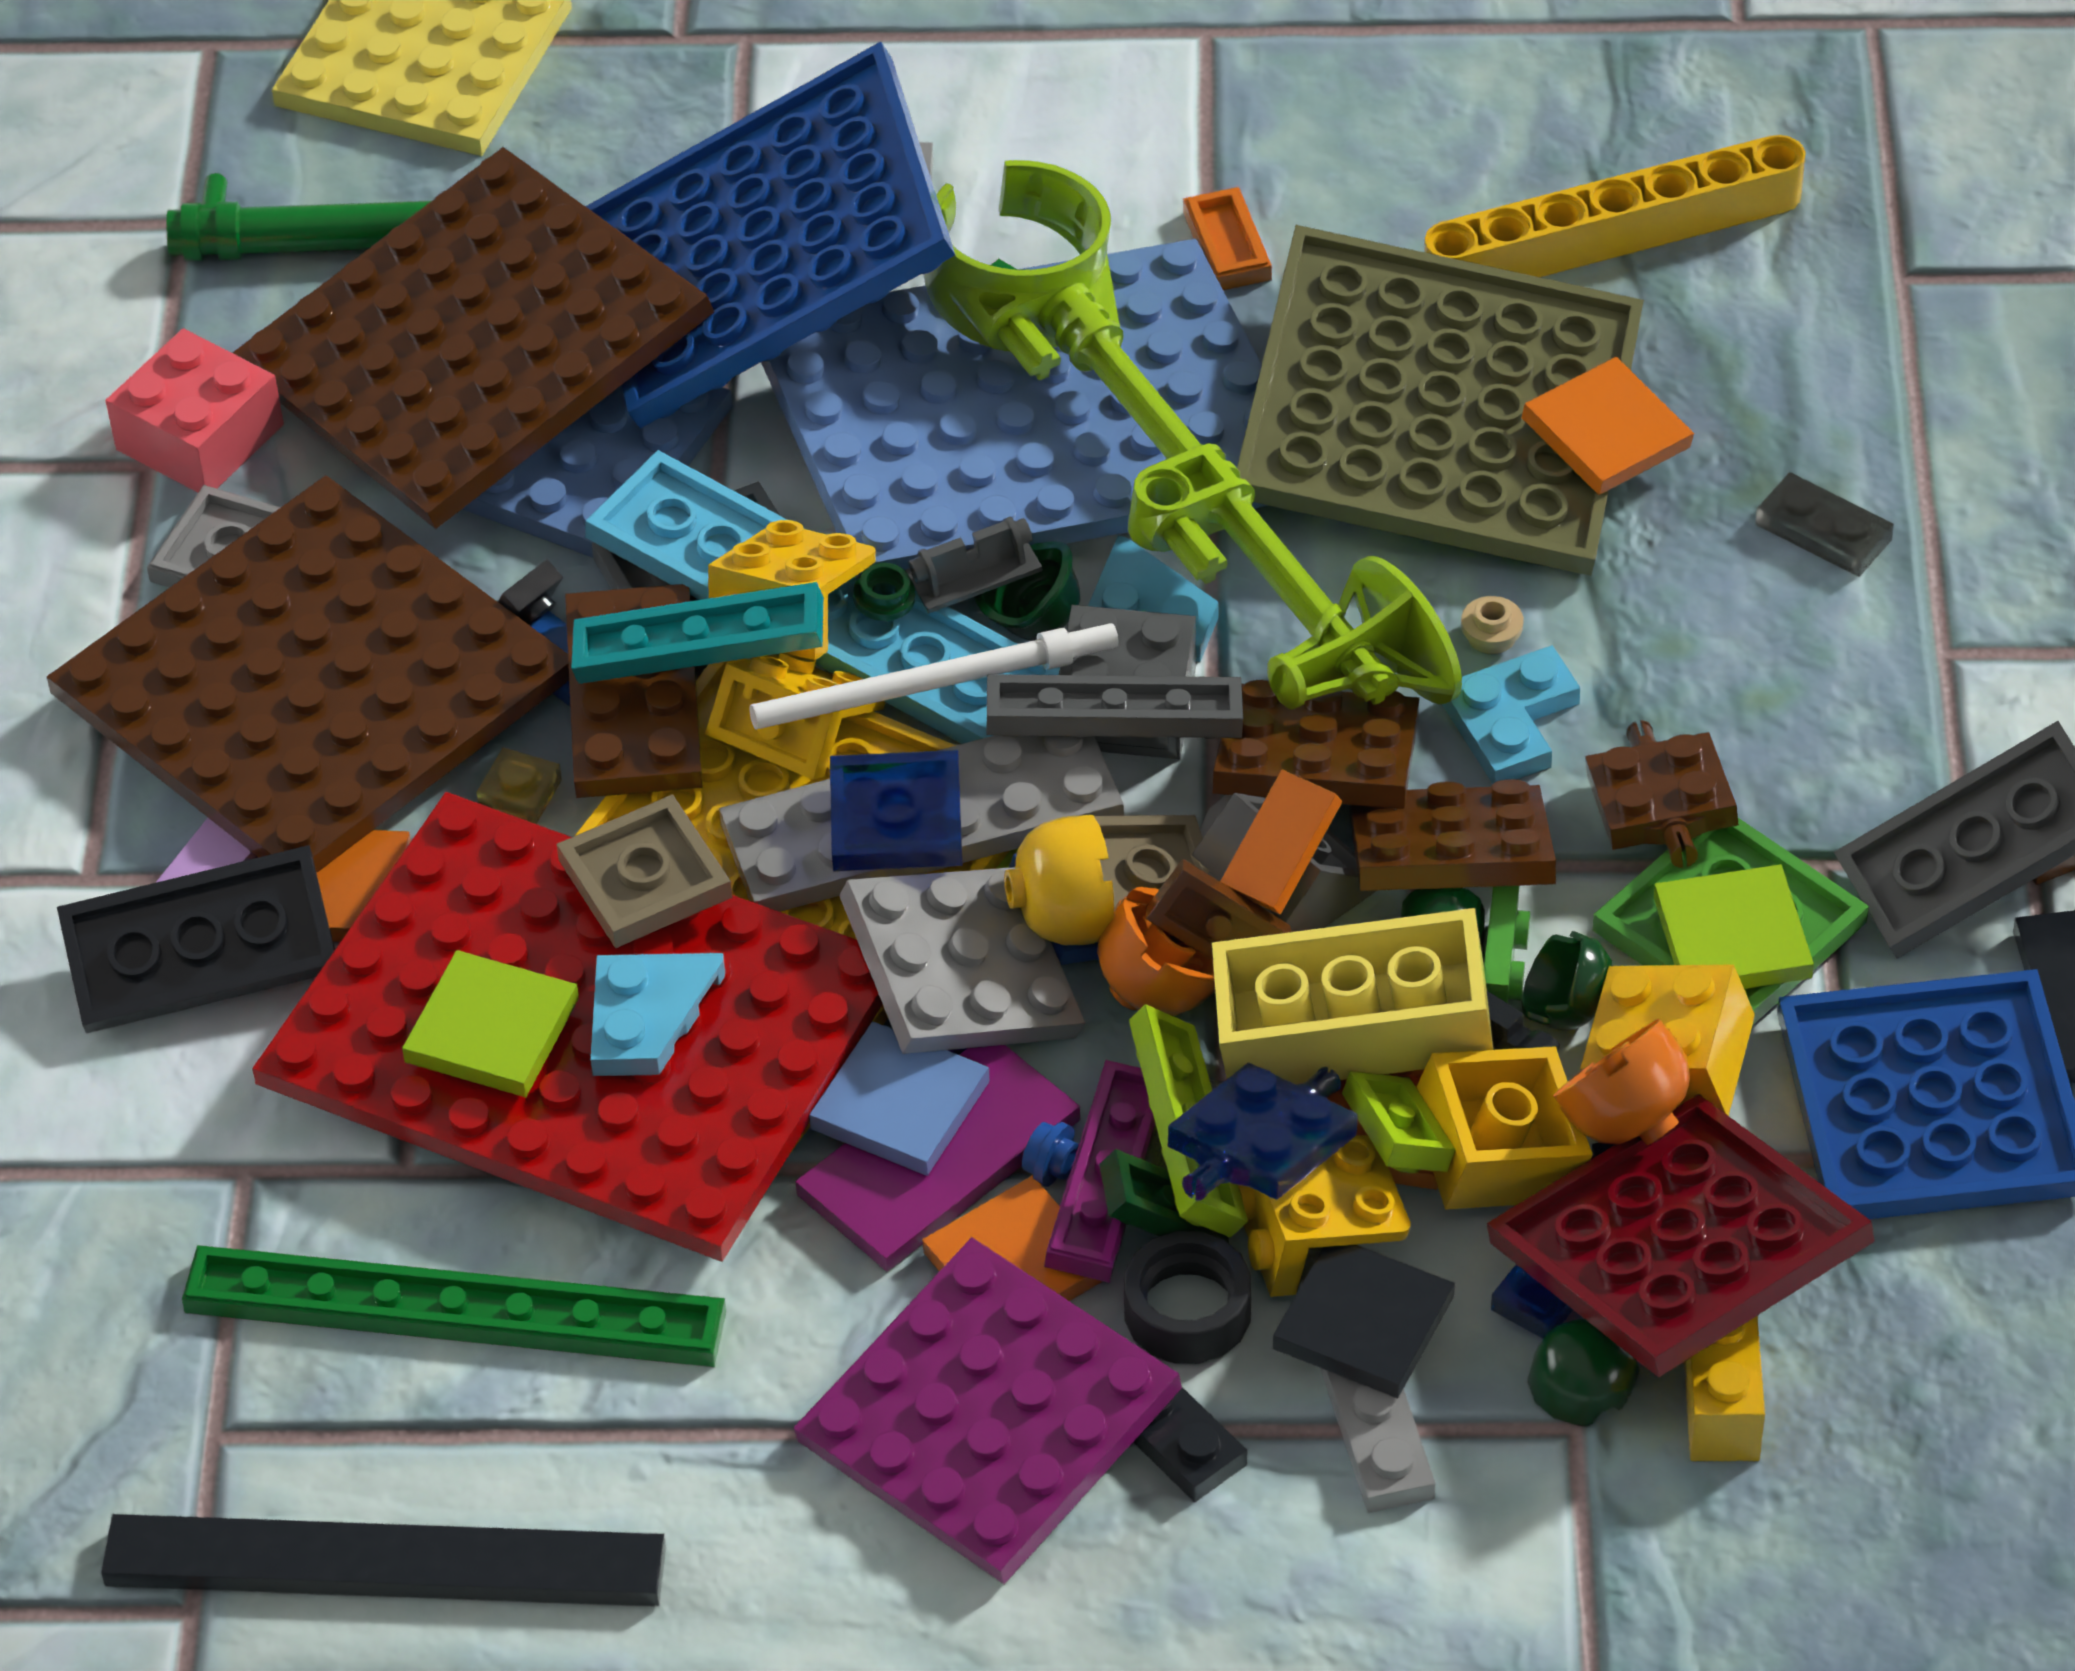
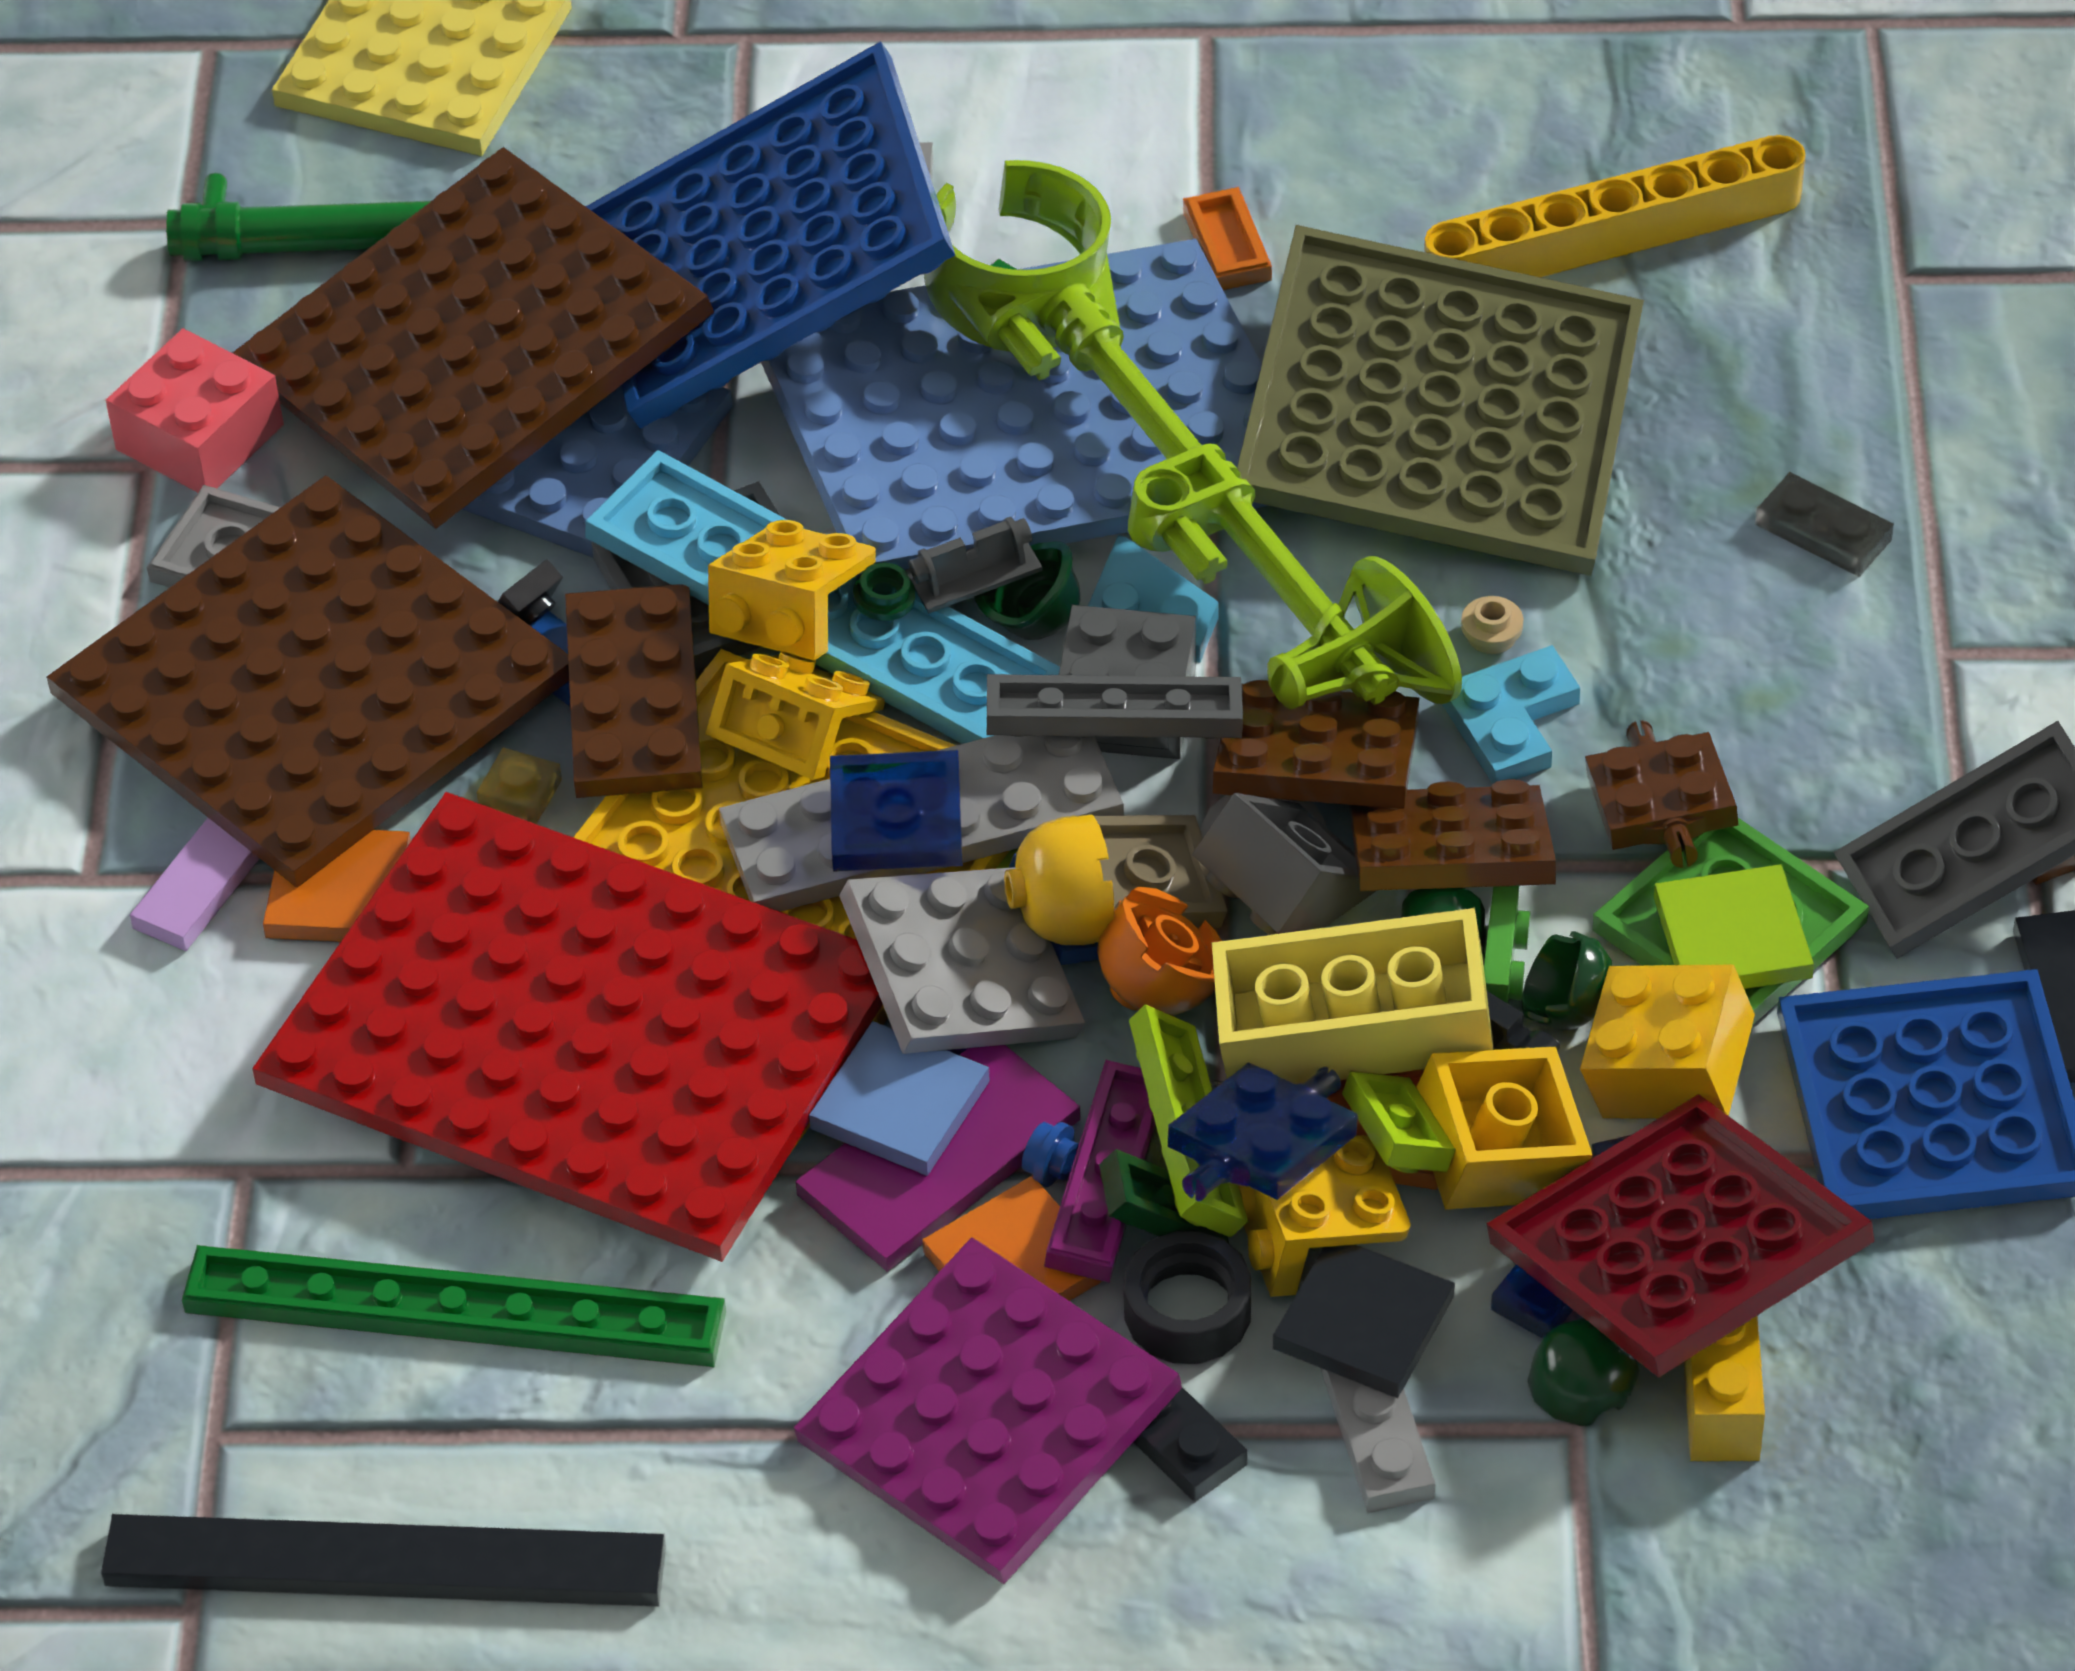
black plate [57,845,335,1034] -> none
lime tile [402,950,579,1097] -> none
dark tan plate [556,794,732,948] -> none
teal plate [571,582,824,684] -> none
medium azure wing [591,953,725,1076] -> none
white bar [749,623,1119,730] -> none
reddish brown plate [1146,859,1291,960] -> none
orange tile [1220,769,1343,915] -> none
orange tile [1521,357,1694,495] -> none
orange cylinder [1553,1018,1690,1146] -> none

